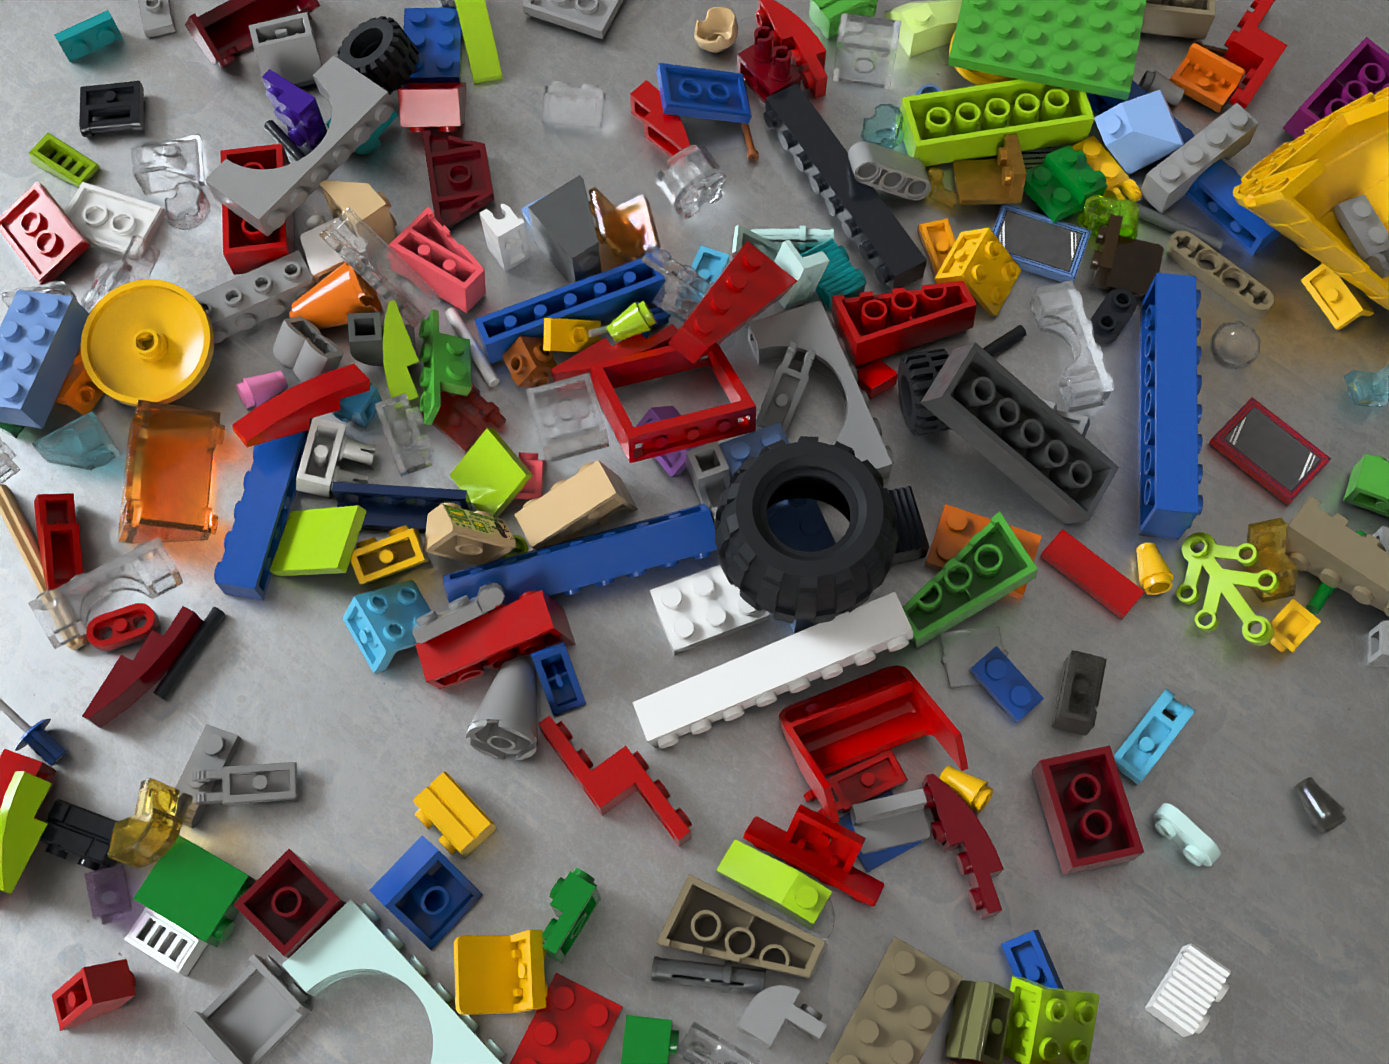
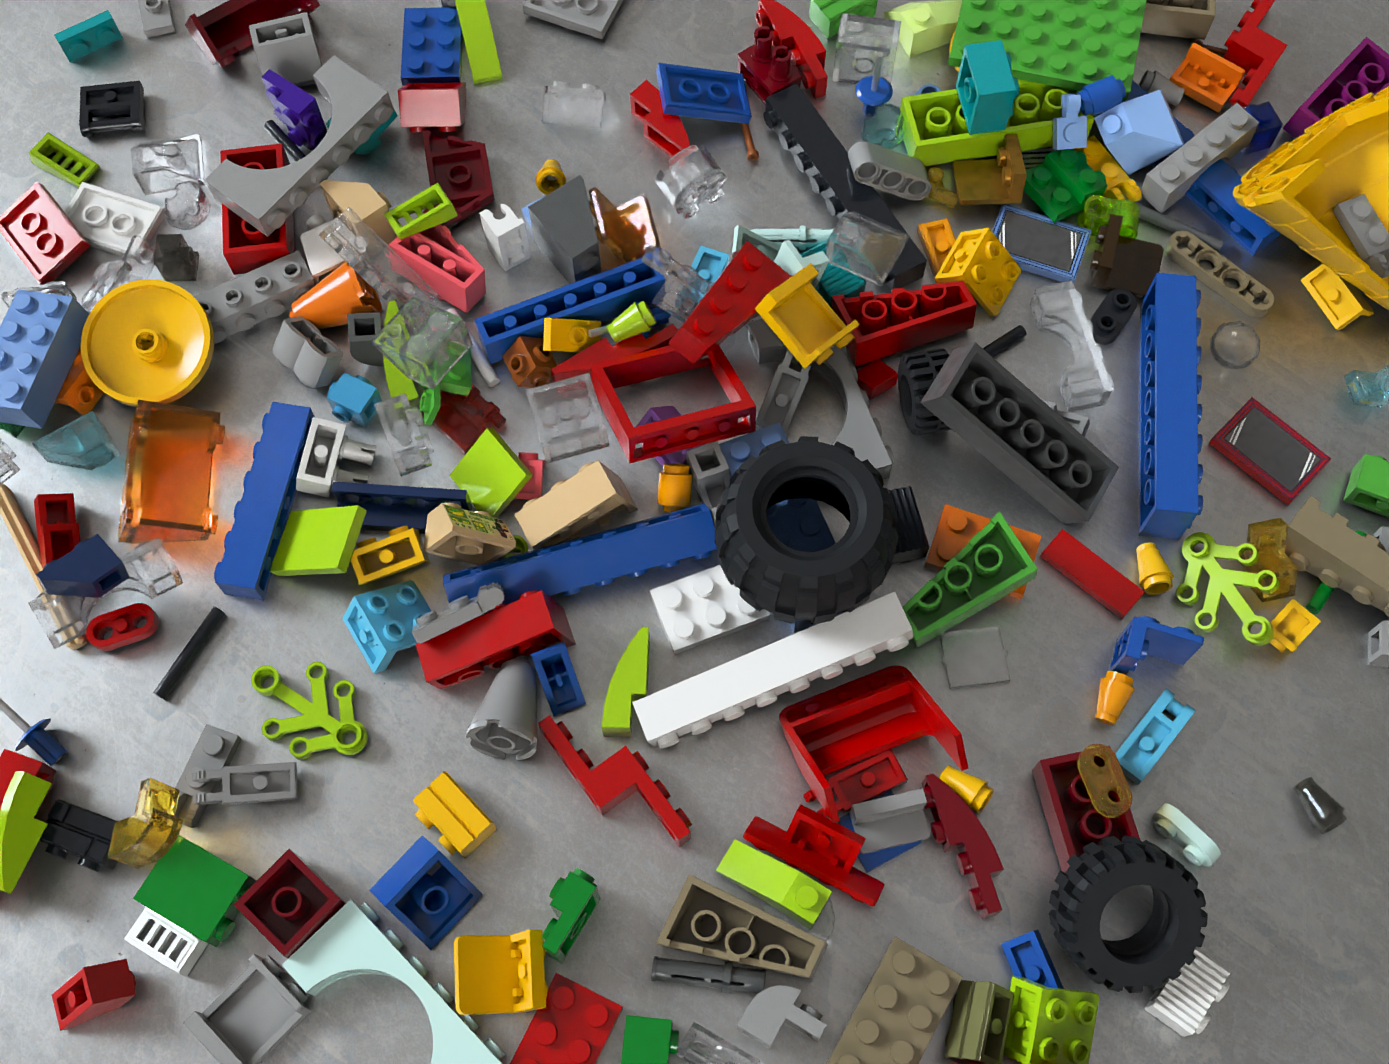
dark red slope [82,606,203,729] -> none
clear purple brick [84,864,132,925] -> none
red slope [232,363,370,448] -> none
bright pink cone [236,370,288,409] -> none
black tyre [337,16,419,95] -> none
tan hair [694,6,738,53] -> none
blue plate [969,646,1044,723] -> none
clear smoke brick [1051,650,1107,736] -> none
none -> dark blue slope [36,534,129,598]
none -> clear smoke brick [153,234,199,281]
none -> lime plant [251,662,368,760]
none -> clear slope [372,296,473,389]
none -> lime slope [384,182,458,240]
none -> yellow cone [536,159,566,195]
none -> lime slope [601,627,650,737]
none -> light orange brick [657,463,692,512]
none -> yellow panel [755,263,860,369]
none -> clear slope [826,211,910,286]
none -> blue piece [855,52,893,117]
none -> teal brick [956,40,1019,135]
none -> black tyre [1049,836,1208,993]
none -> light blue plate [1053,94,1087,150]
none -> blue brick [1076,75,1126,116]
none -> clear yellow plate [1077,744,1132,818]
none -> light orange cone [1095,671,1135,726]
none -> blue bracket [1109,616,1204,675]
none -> clear blue brick [1241,101,1283,155]

